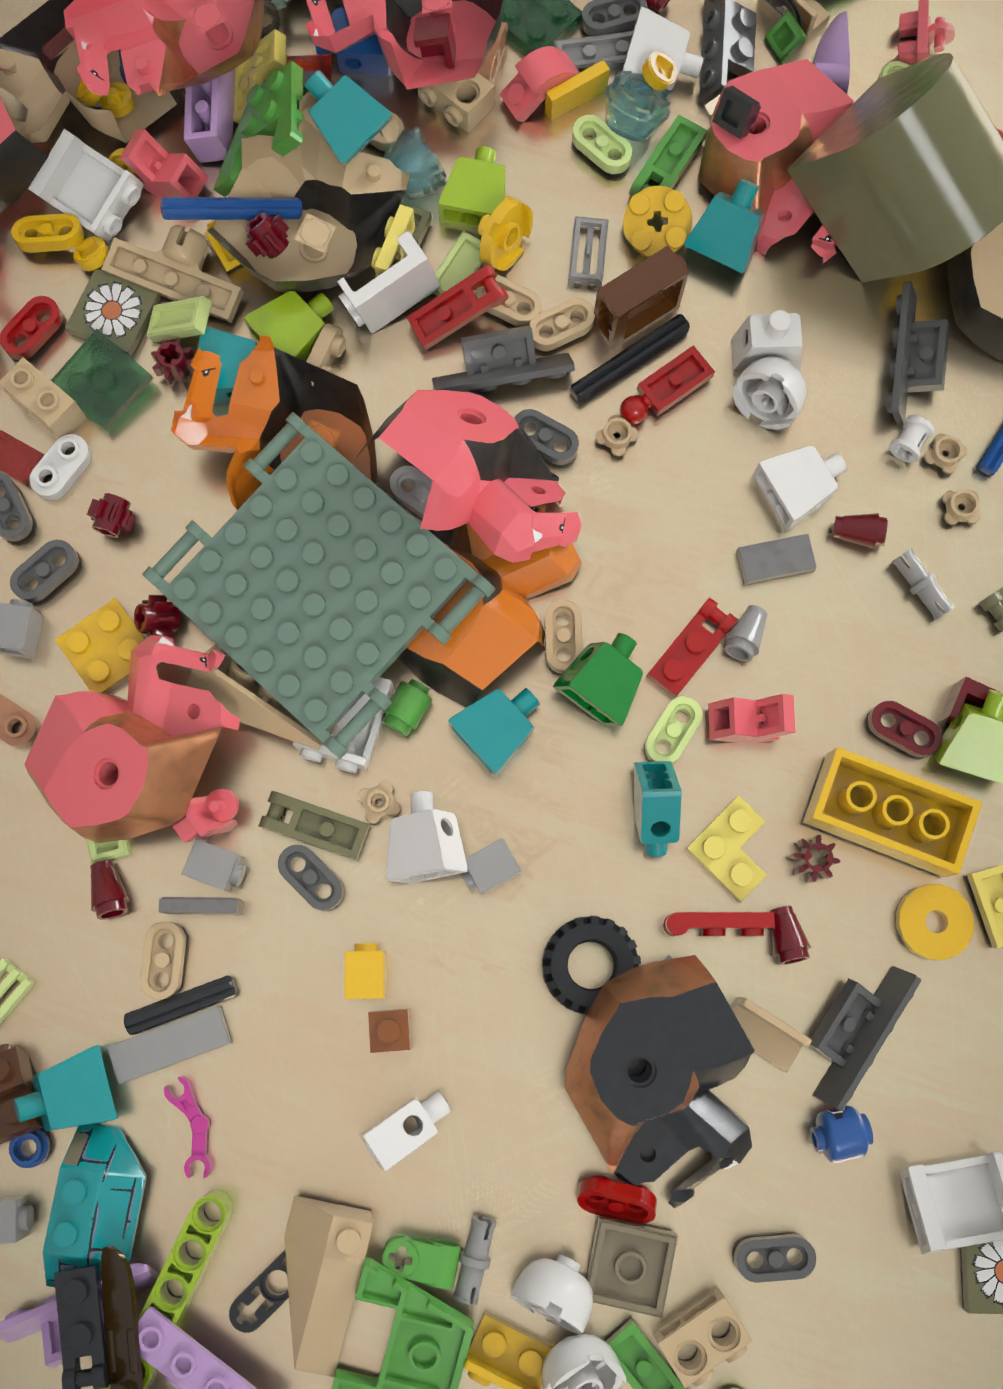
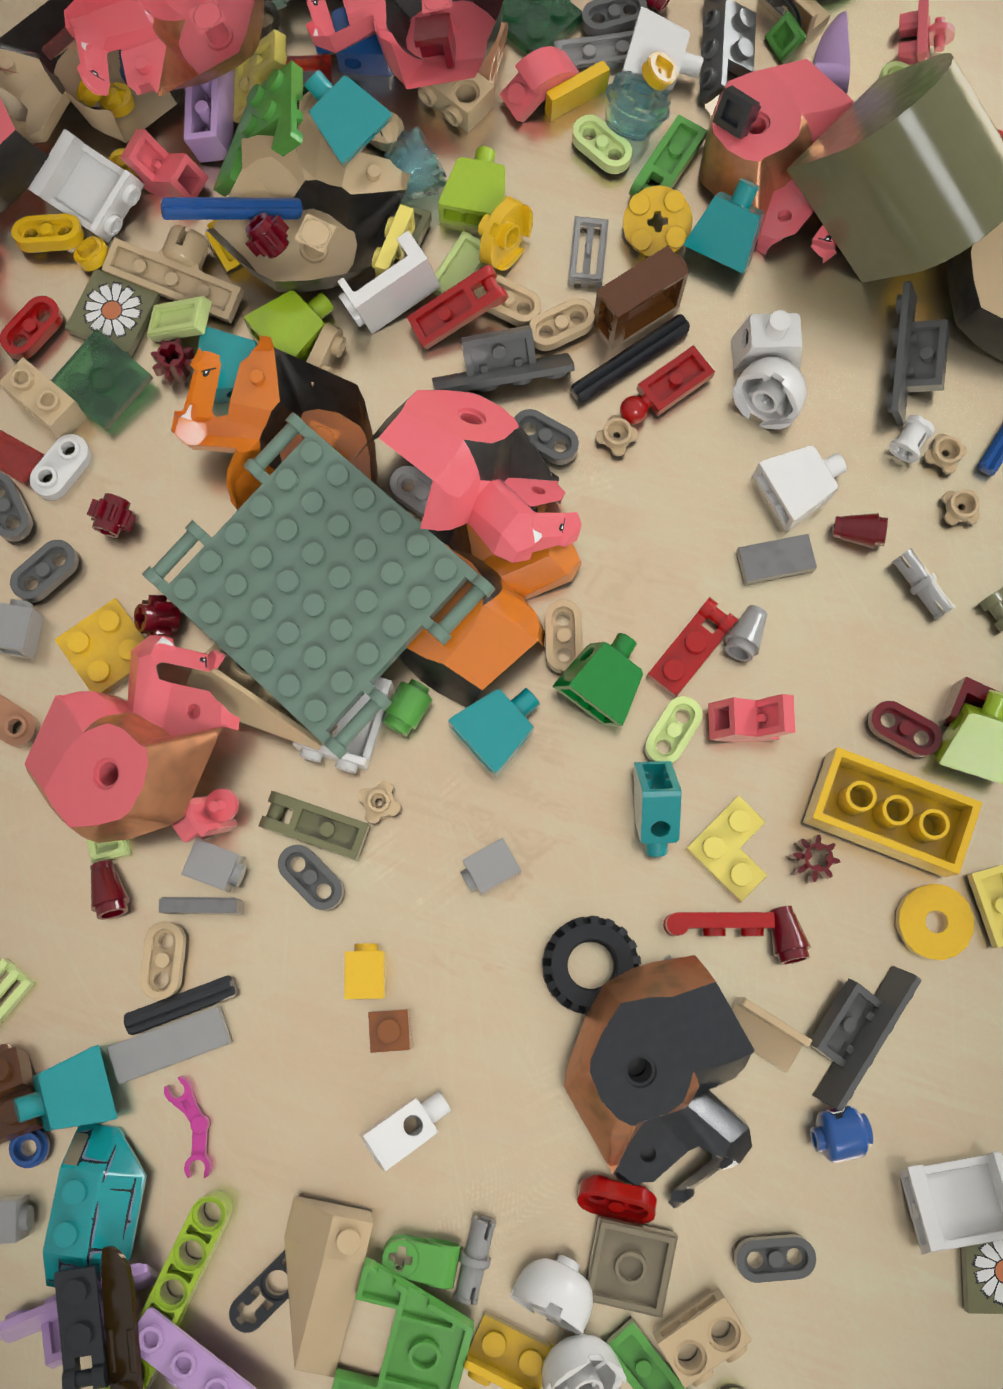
white torso [386,791,468,884] -> none

